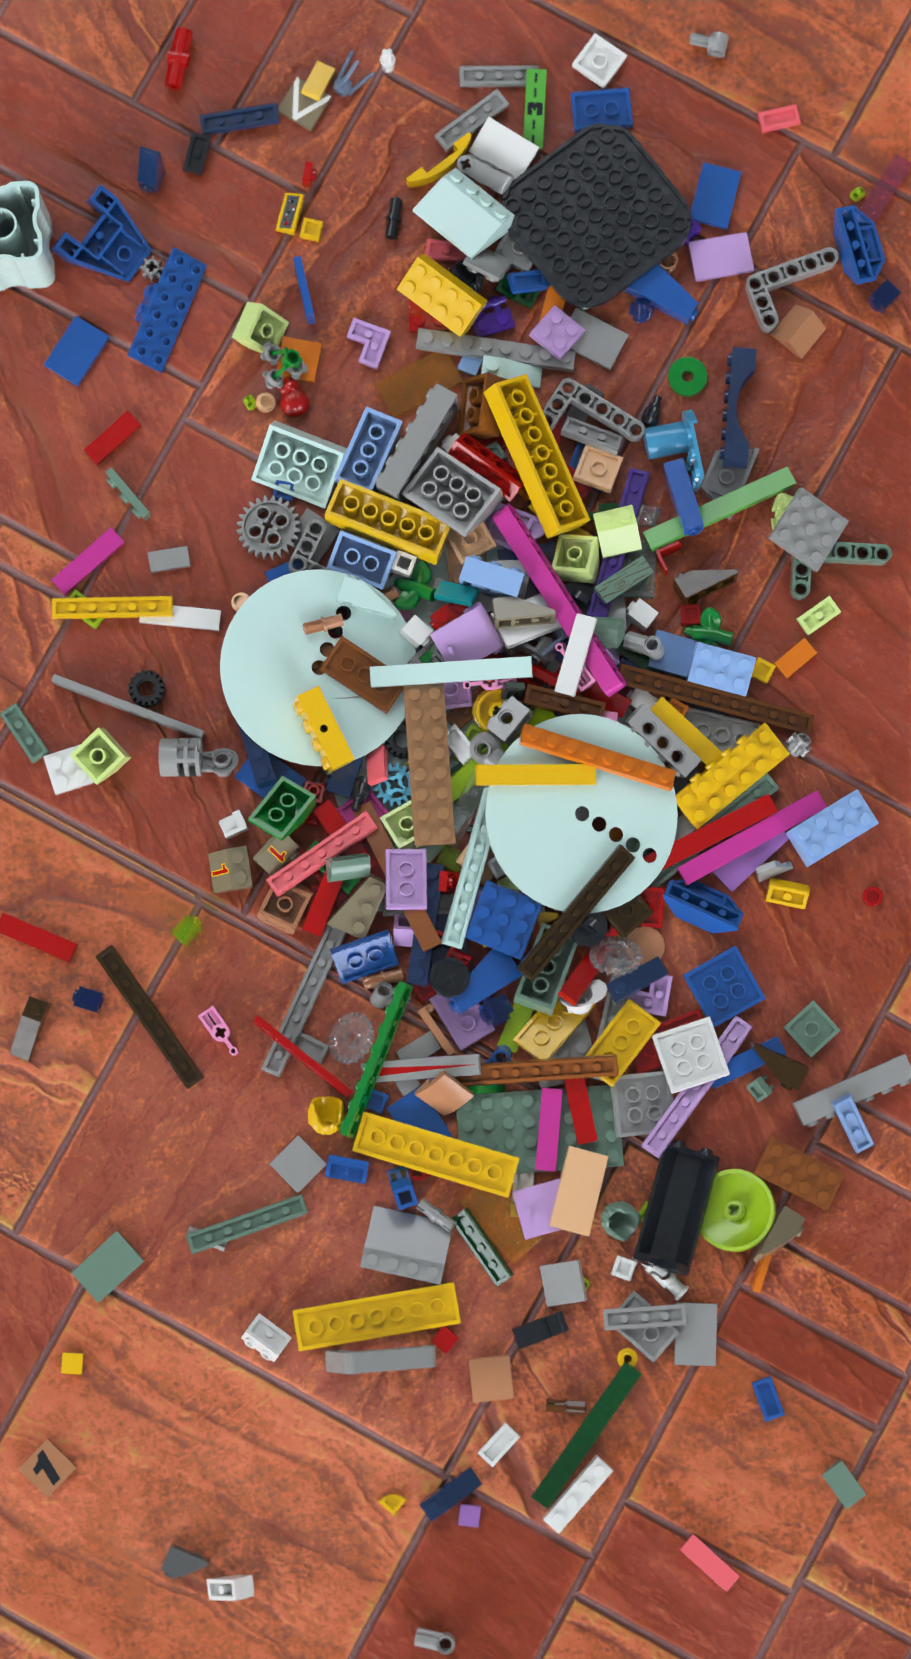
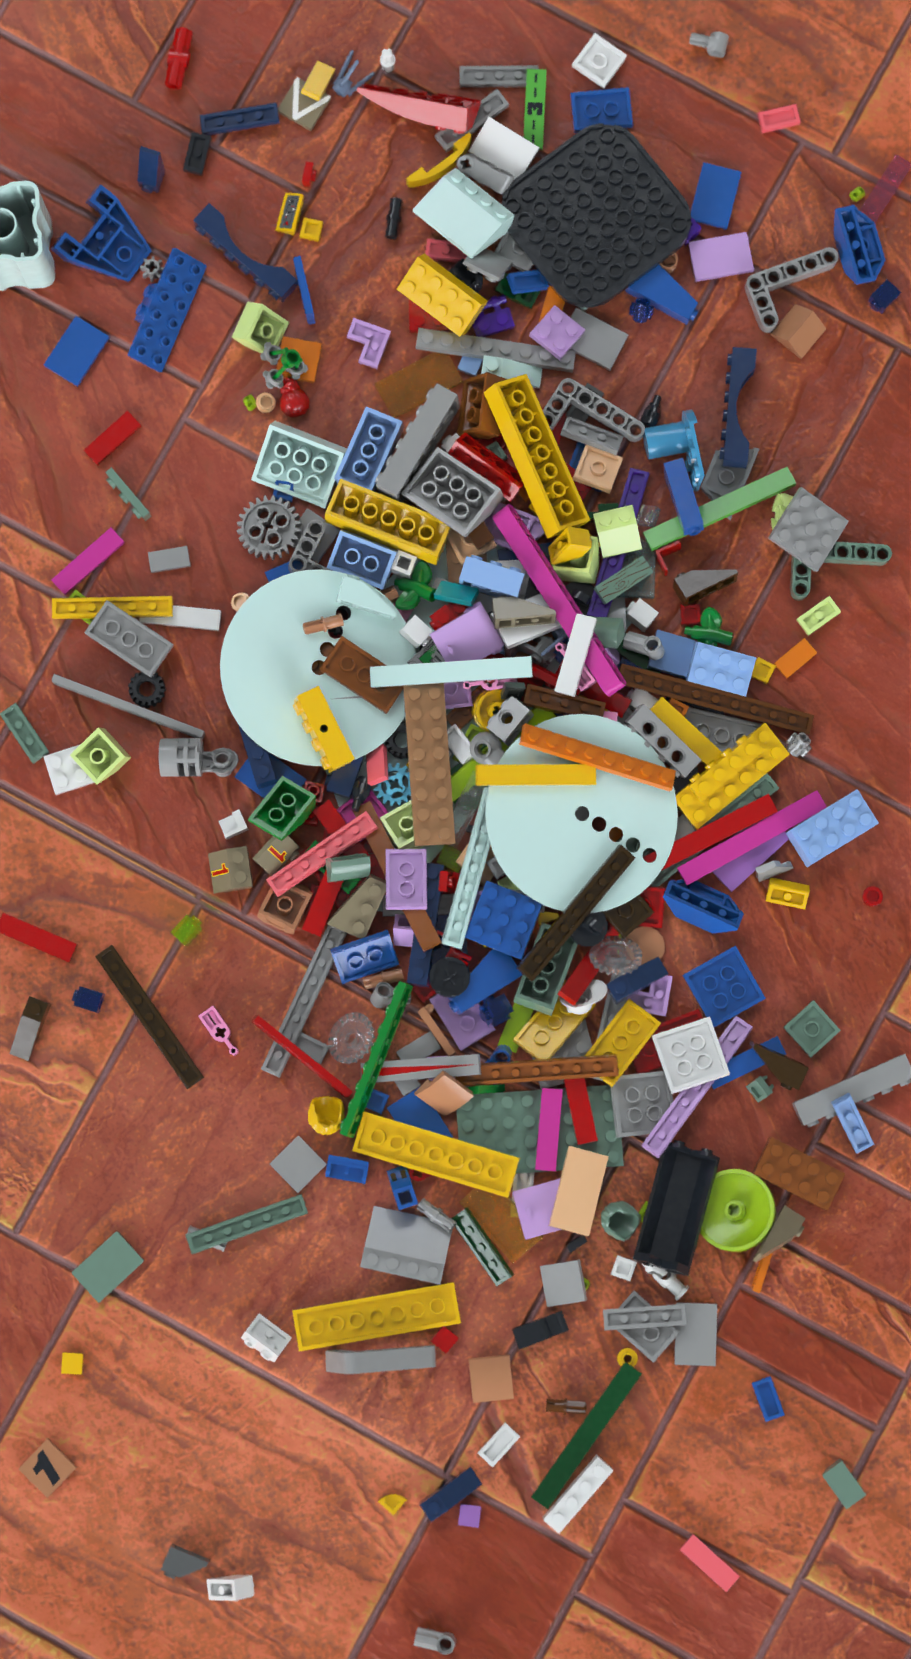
green tile [668,357,707,397] -> none
none -> light grey tile [84,600,174,678]
none -> dark blue arch [193,203,298,303]
none -> wedge [357,84,481,134]
none -> reddish brown tile [468,522,494,550]
none -> yellow slope [548,527,592,565]
none -> black tile [566,1235,588,1253]

